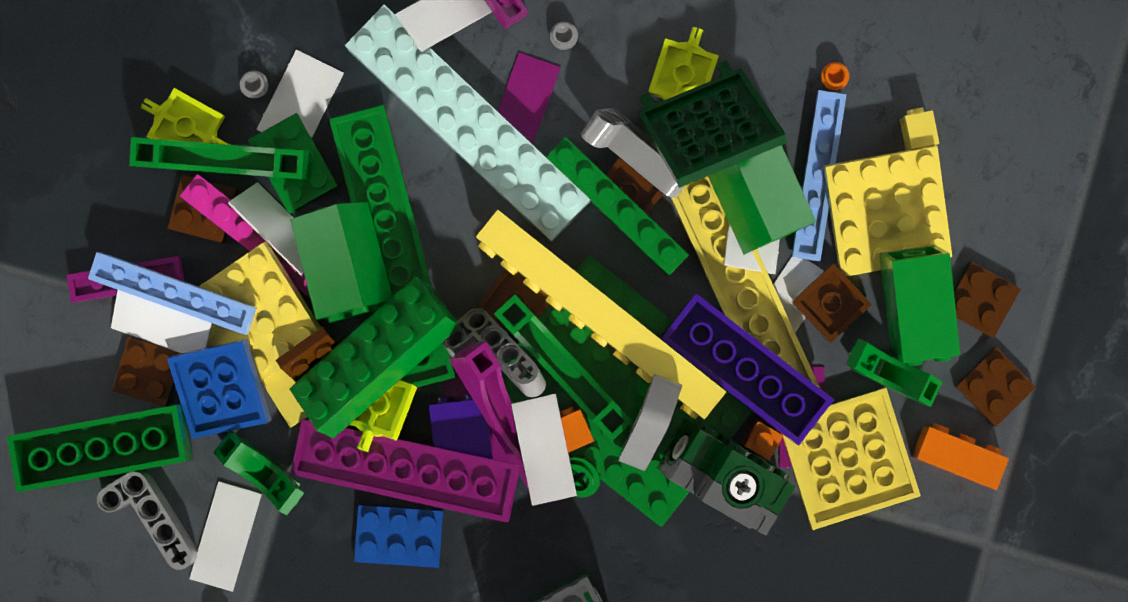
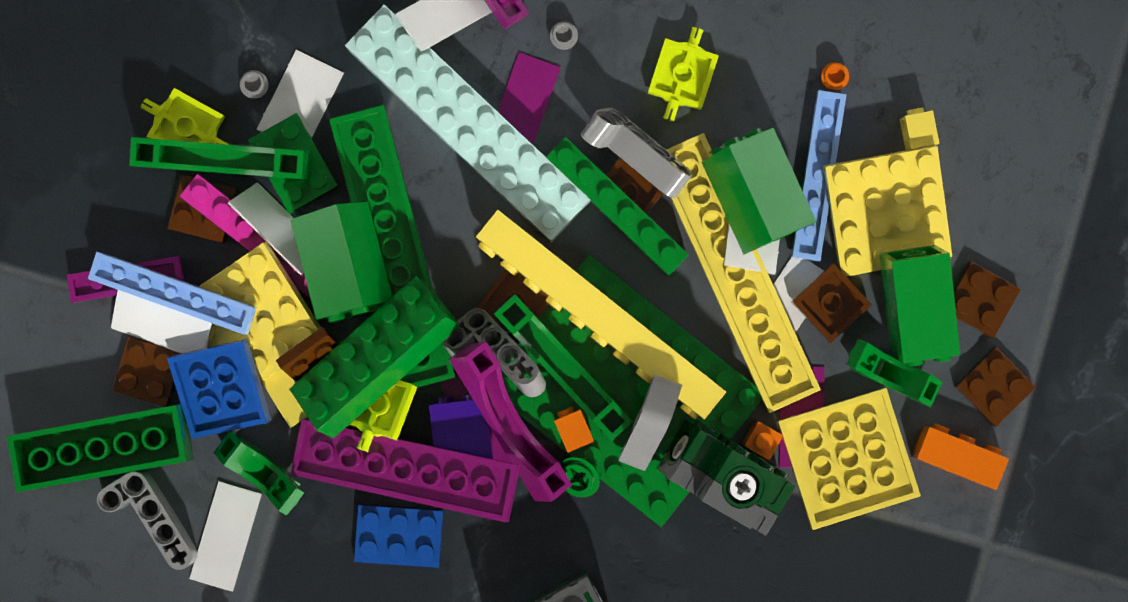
white piece [511,394,577,506] -> none
dark green plate [638,60,788,188] -> none
dark purple brick [660,293,834,446] -> none

